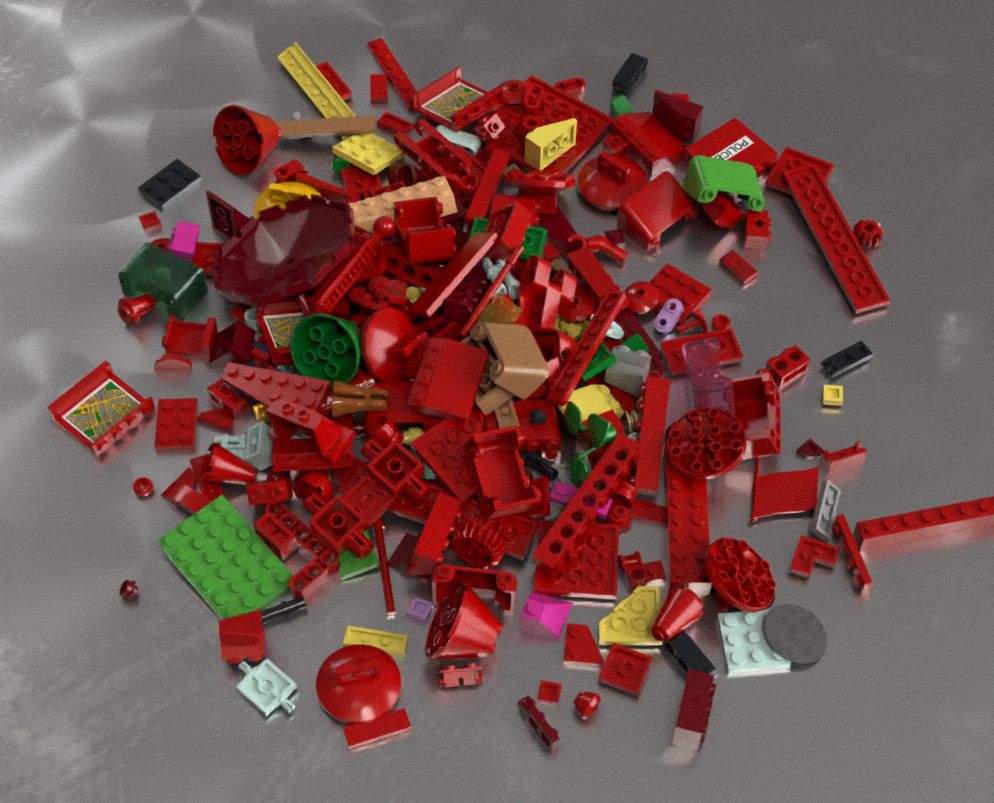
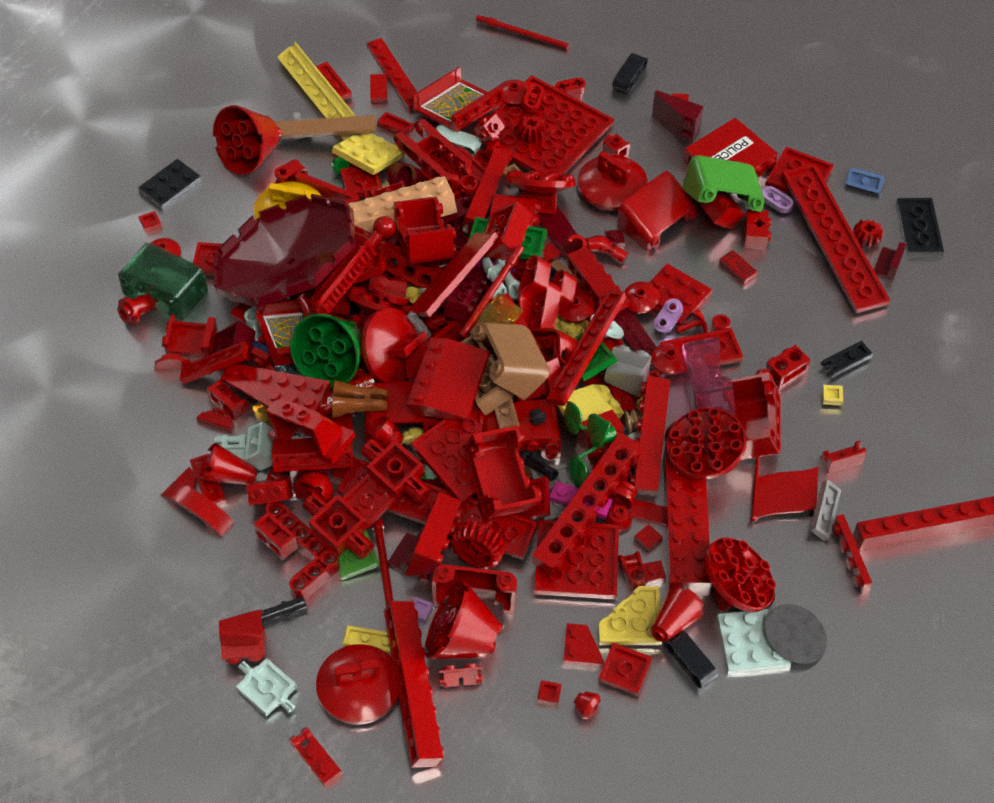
panel [47,360,155,456] -> none
dark red plate [119,580,138,600] -> none
red plate [133,477,153,496] -> none
red plate [154,398,198,451] -> none
bright green plate [157,495,293,620] -> none
dark pink brick [166,221,200,275] -> none
dark red slope [206,190,249,238] -> none
red tile [343,708,411,749] -> none
dark red plate [353,418,365,438] -> none
dark red hinge [517,695,560,753] -> none
dark pink slope [520,591,572,640] -> none
light yellow slope [525,118,577,170] -> none
red slope [609,112,686,177] -> none
green slope [610,95,634,117] -> none
green slope [622,333,649,352] -> none
dark red brick [672,669,716,751] -> none
red plate [789,535,840,578] -> none
dark red tile [796,439,824,458] -> none
none -> red plate [179,341,249,384]
none -> red plate [288,727,342,787]
none -> red brick [384,601,444,768]
none -> light grey axle [407,311,431,341]
none -> red bar [476,15,569,50]
none -> red tile [634,524,663,552]
none -> red dish [651,343,689,375]
none -> lavender plate [762,186,793,213]
none -> medium blue panel [846,167,885,194]
none -> dark red panel [874,241,906,281]
none -> black tile [896,198,944,256]

